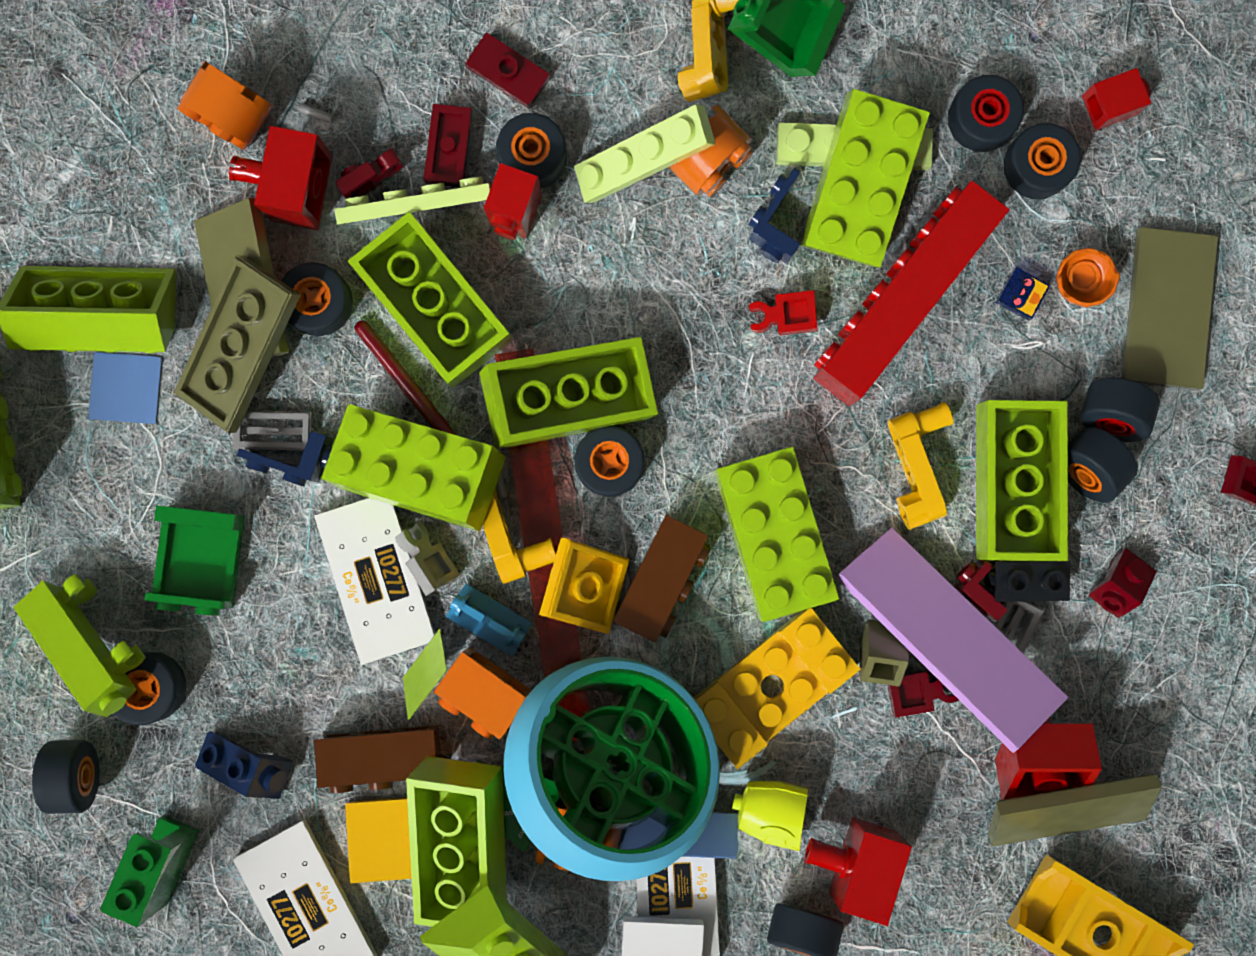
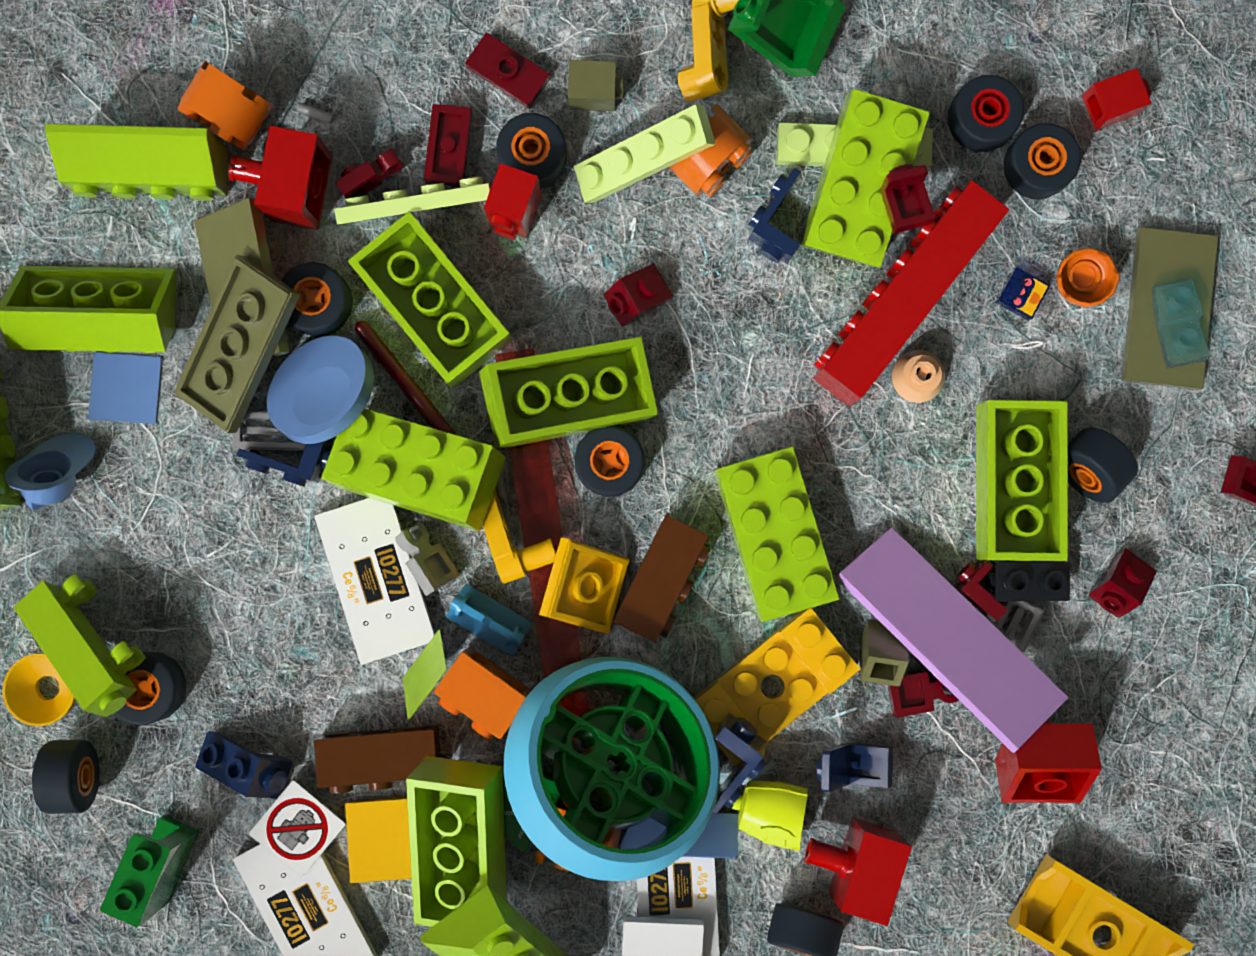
green panel [145,505,245,616] -> none
red plate [749,290,819,336] -> none
yellow beam [887,402,953,530] -> none
olive tile [988,774,1162,847] -> none
black wheel [1080,377,1160,442] -> none
none -> yellow piece [2,653,77,726]
none -> medium blue piece [4,433,96,510]
none -> lime slope [45,124,228,201]
none -> sticker [249,781,345,878]
none -> medium blue piece [267,336,374,444]
none -> olive brick [568,60,624,112]
none -> dark red bracket [604,263,673,326]
none -> dark blue bracket [713,713,767,814]
none -> dark blue bracket [816,742,893,792]
none -> dark red bracket [880,164,935,234]
none -> light nougat cone [892,350,945,403]
none -> clear light blue slope [1152,279,1210,369]

